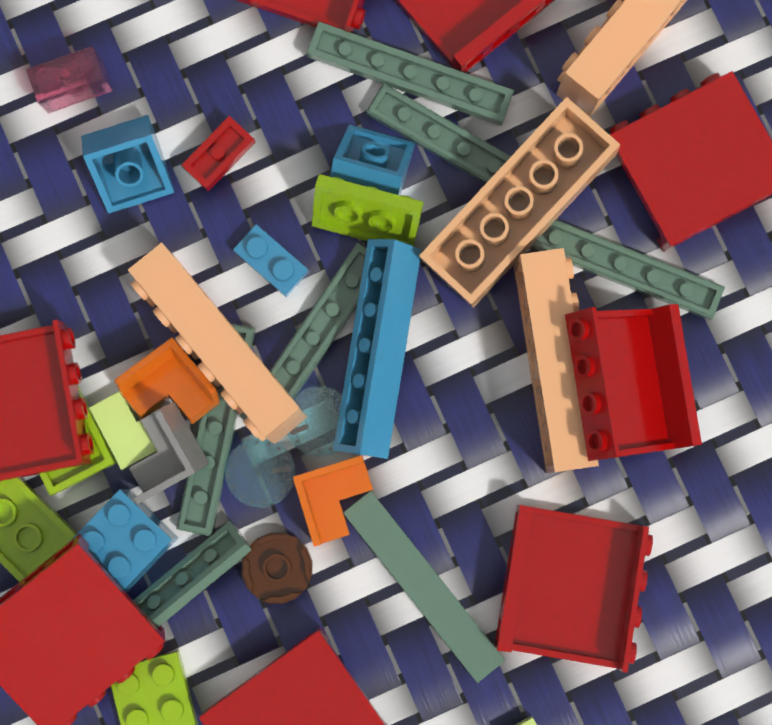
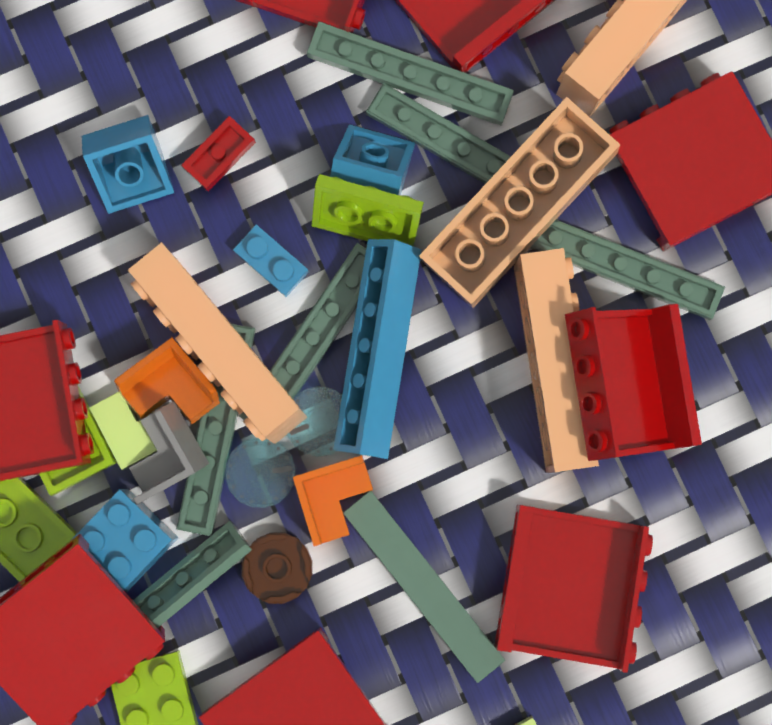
clear pink brick [26,46,113,114] -> none

